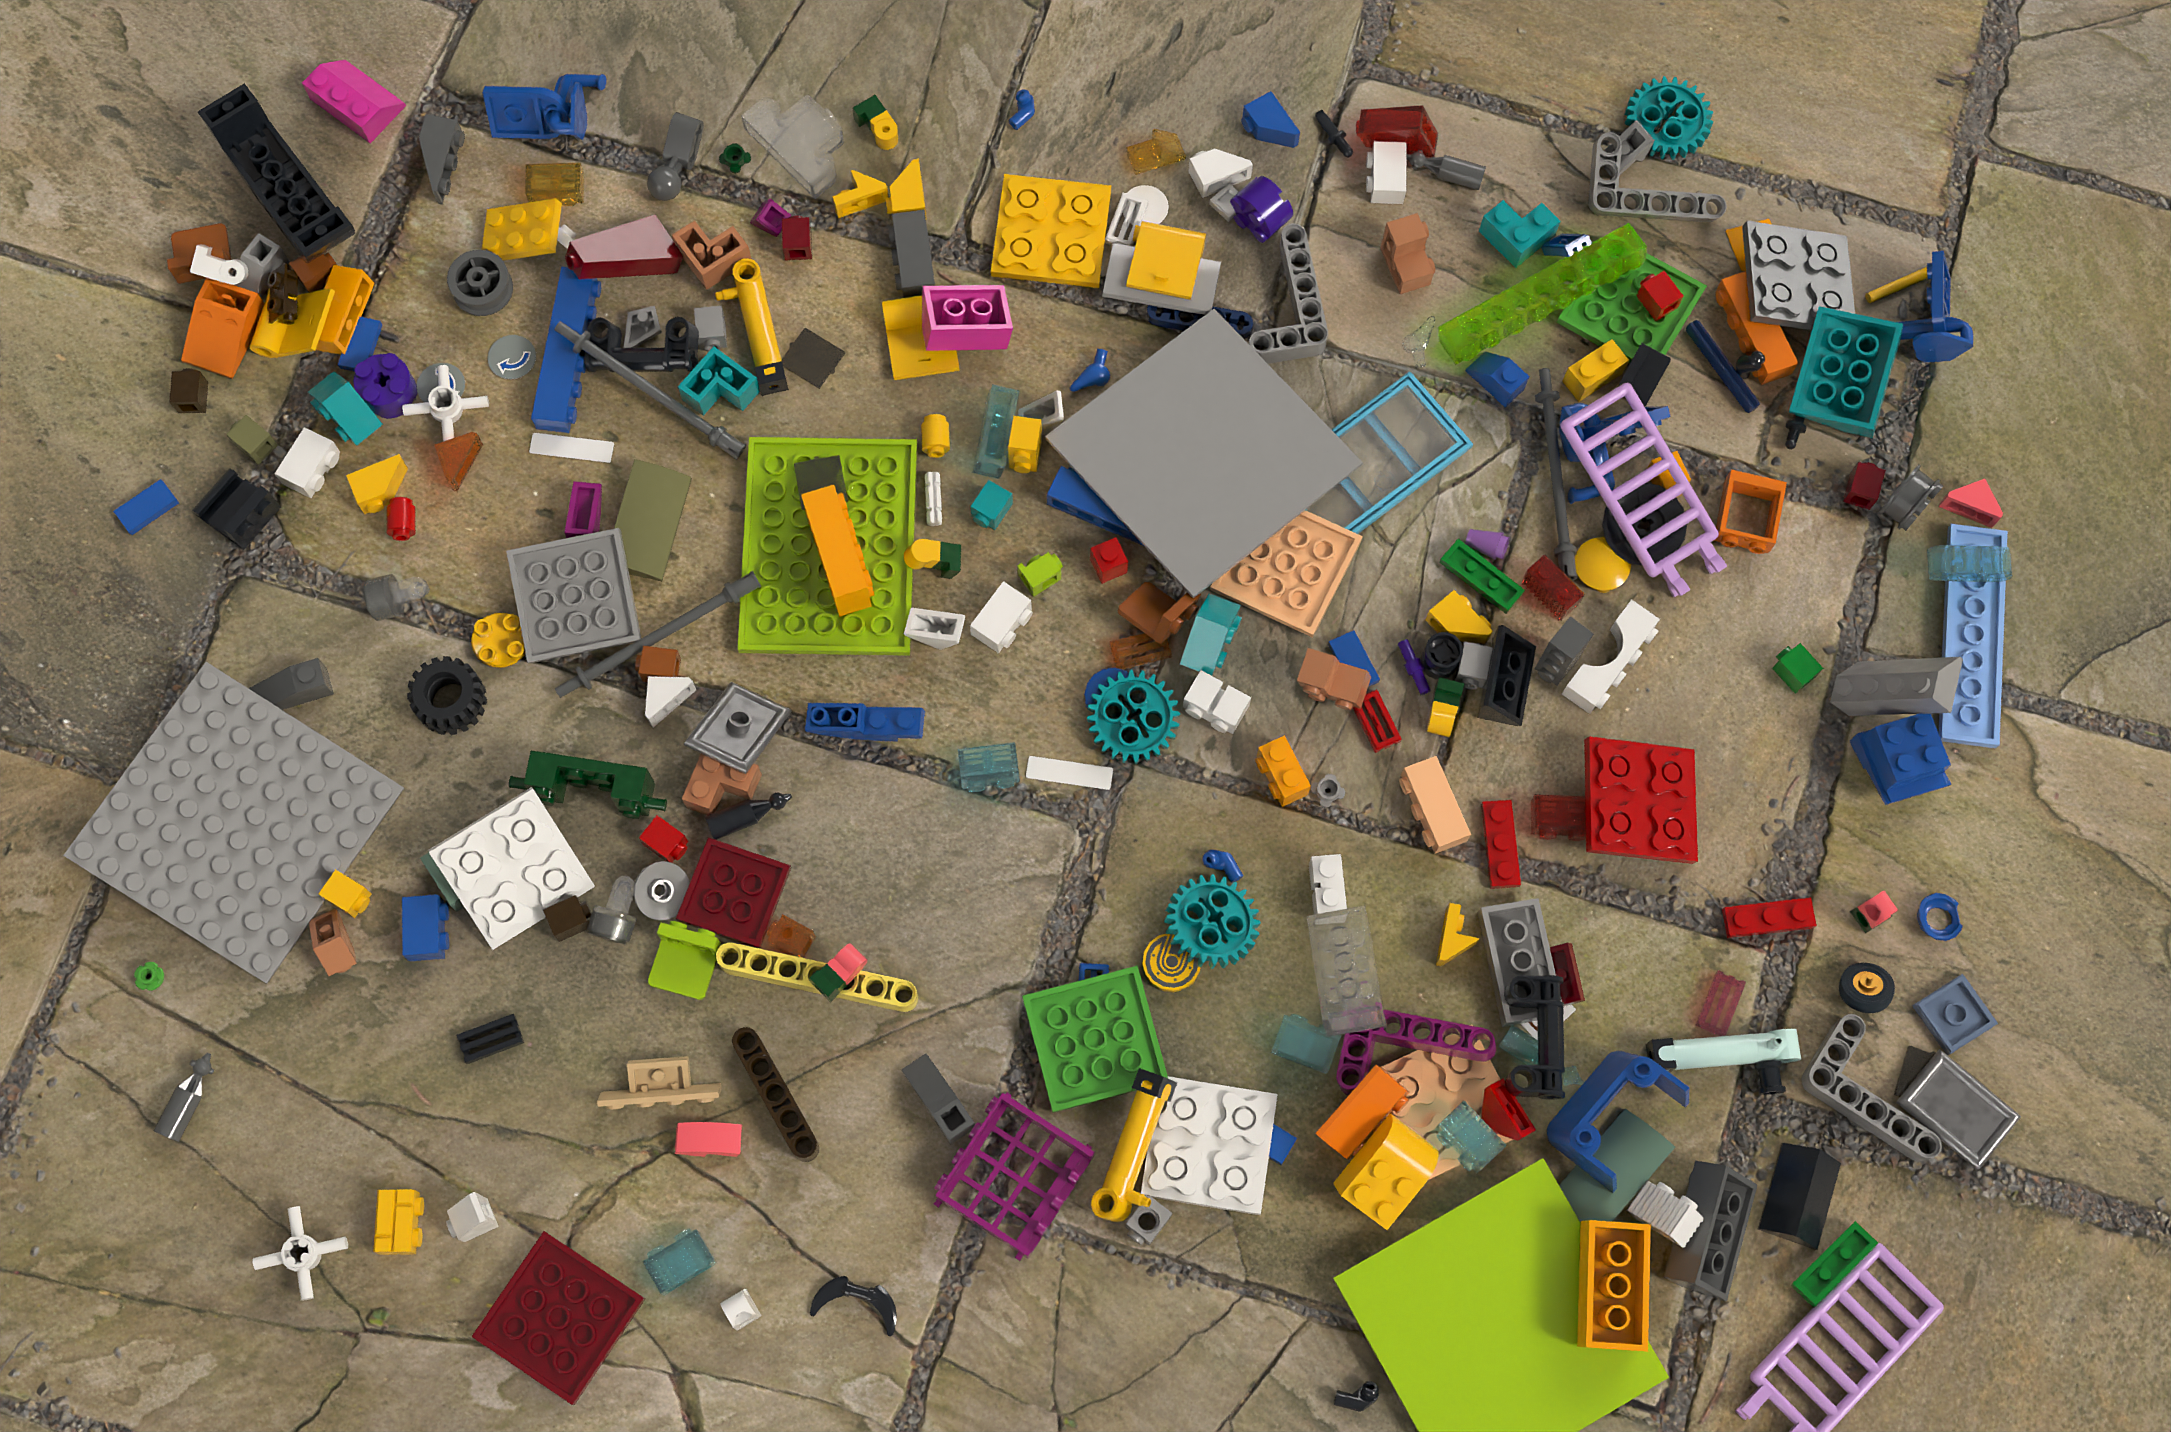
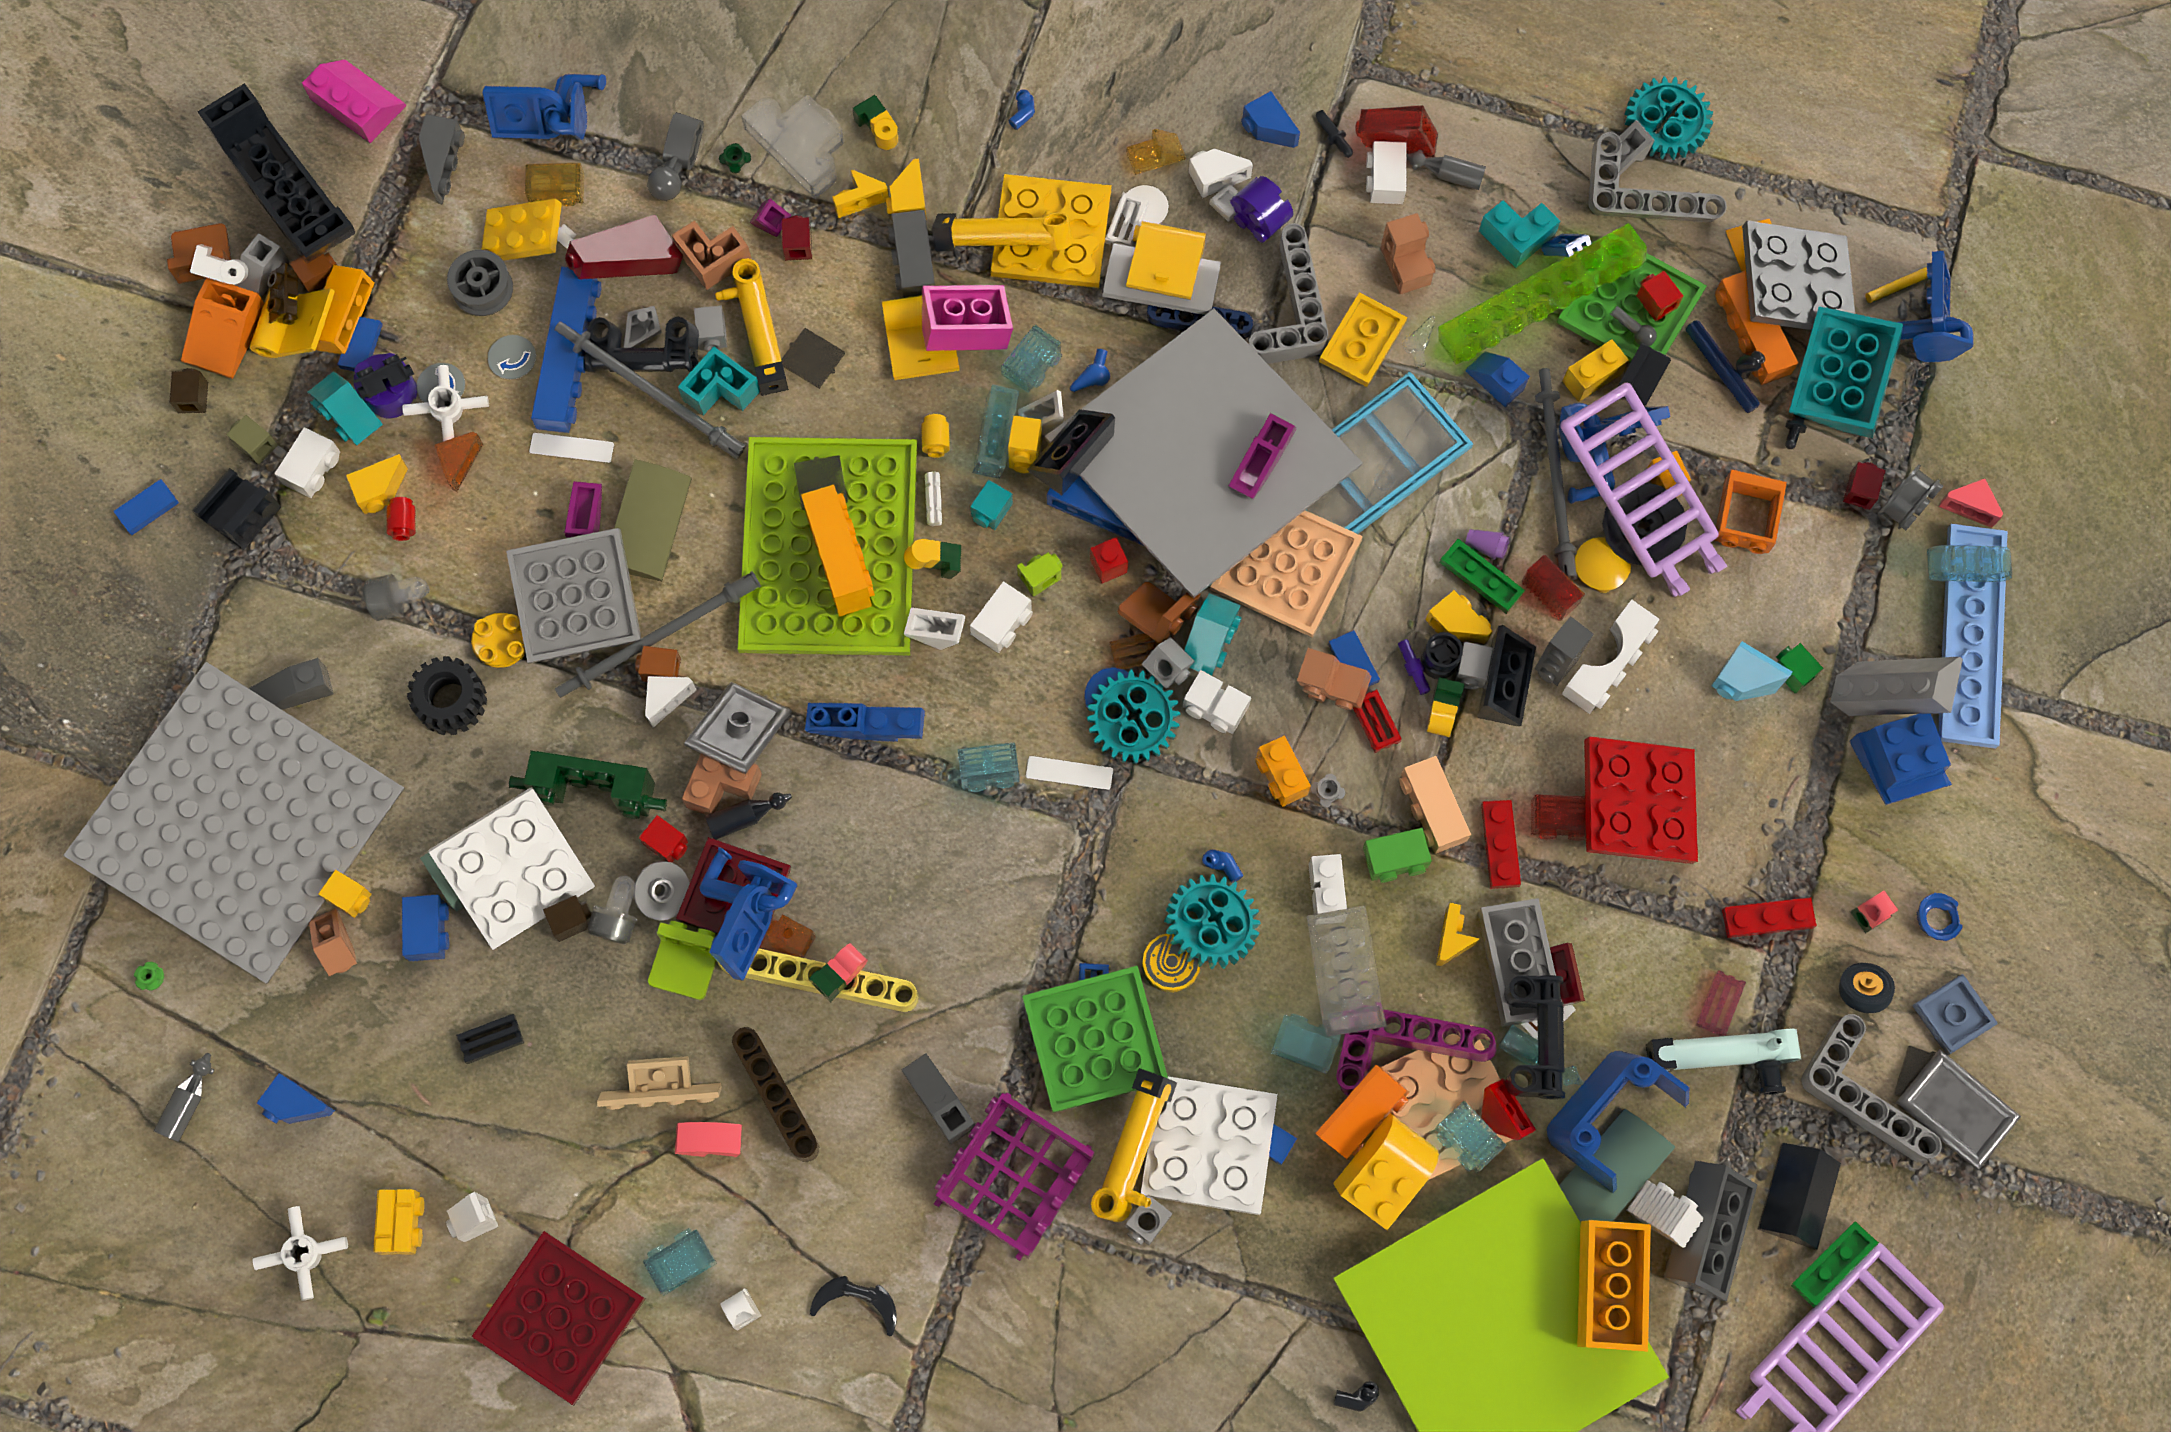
none -> blue slope [257,1073,335,1124]
none -> black hinge [353,354,414,399]
none -> blue plate [700,847,797,981]
none -> yellow piece [932,210,1072,252]
none -> clear light blue brick [1001,325,1062,393]
none -> black slope [1027,409,1115,496]
none -> light grey brick [1142,637,1195,688]
none -> magenta slope [1228,413,1296,500]
none -> yellow plate [1319,292,1408,387]
none -> bright green brick [1363,828,1432,883]
none -> dark grey bar [1610,306,1657,346]
none -> medium azure slope [1712,641,1792,701]

